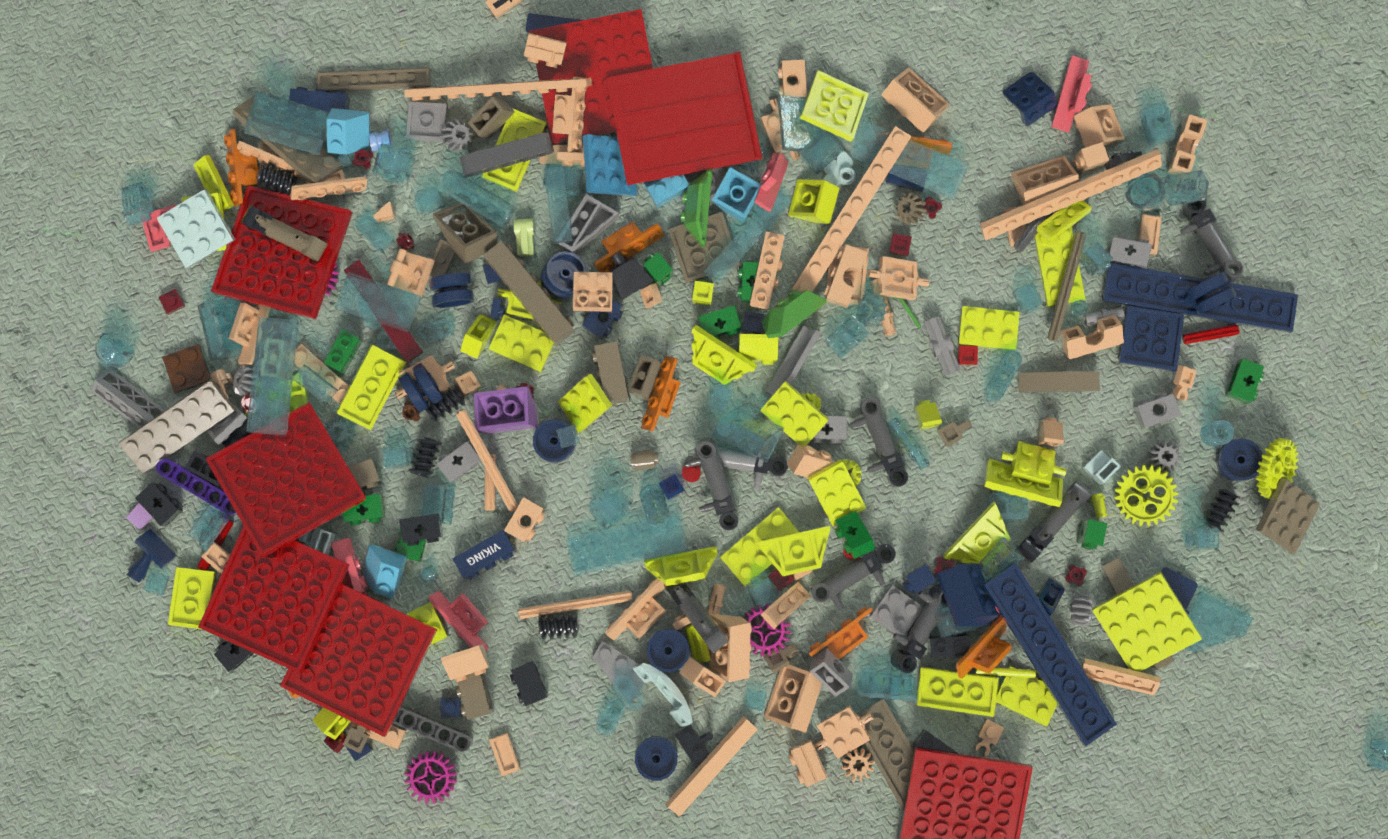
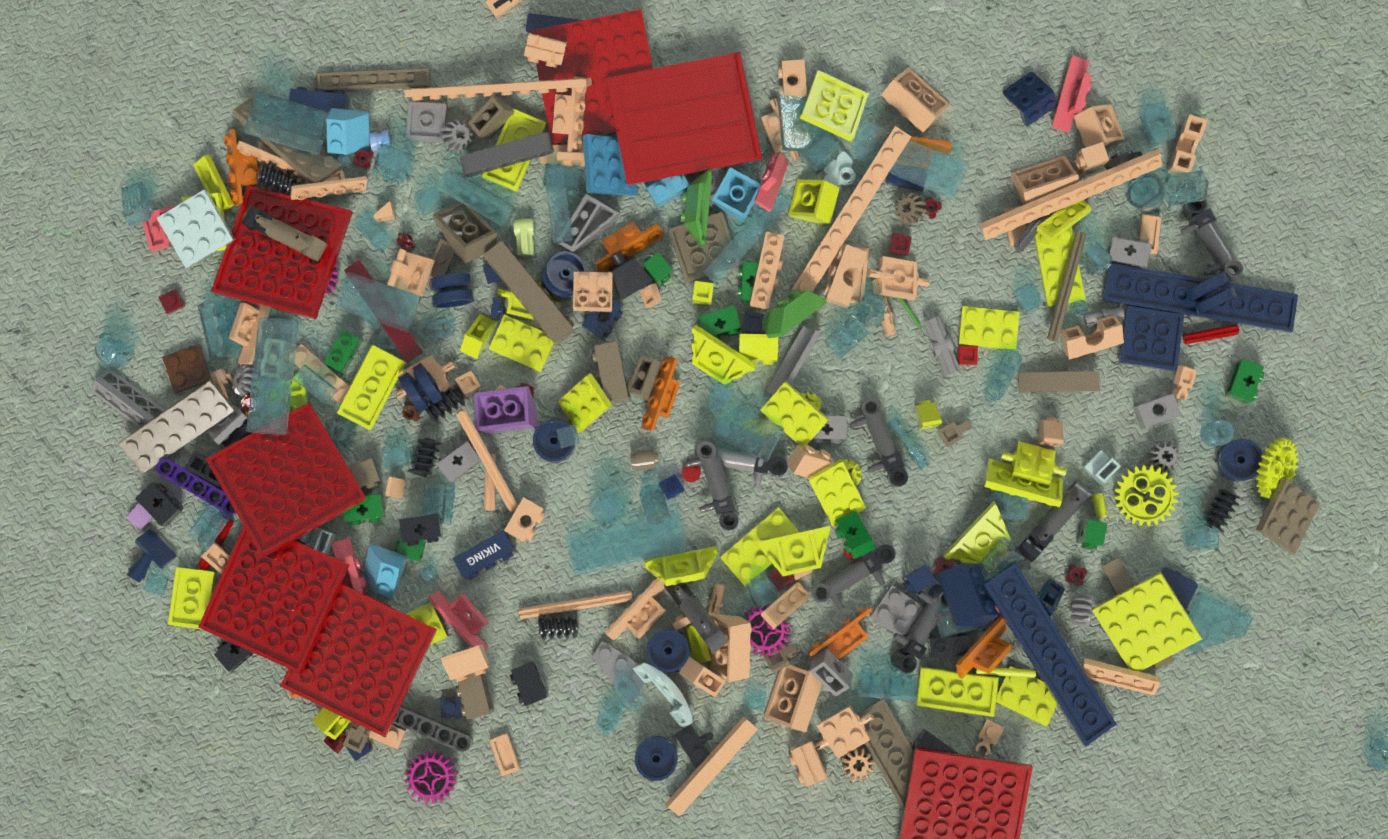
none -> light nougat slope [385,477,406,499]

